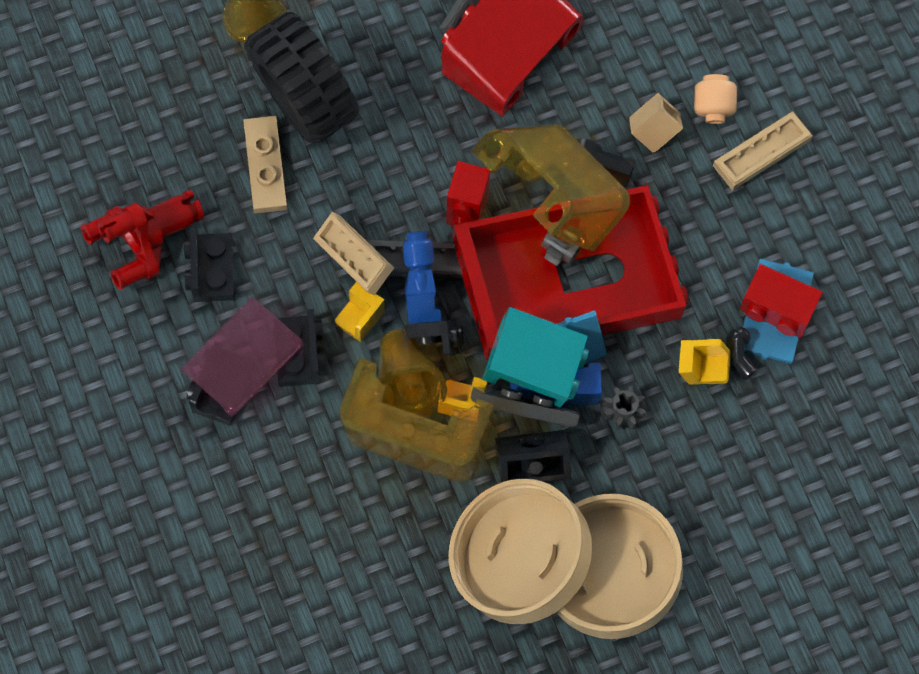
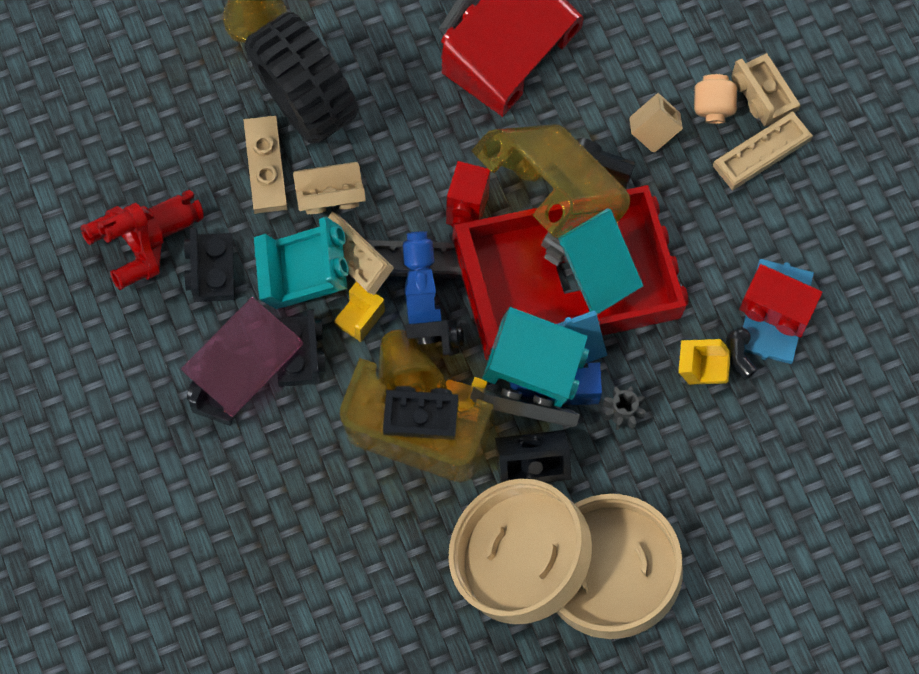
none -> teal panel [254,217,349,309]
none -> tan bracket [293,162,366,214]
none -> black bracket [383,386,459,440]
none -> teal piece [558,208,643,314]
none -> tan bracket [731,53,800,127]

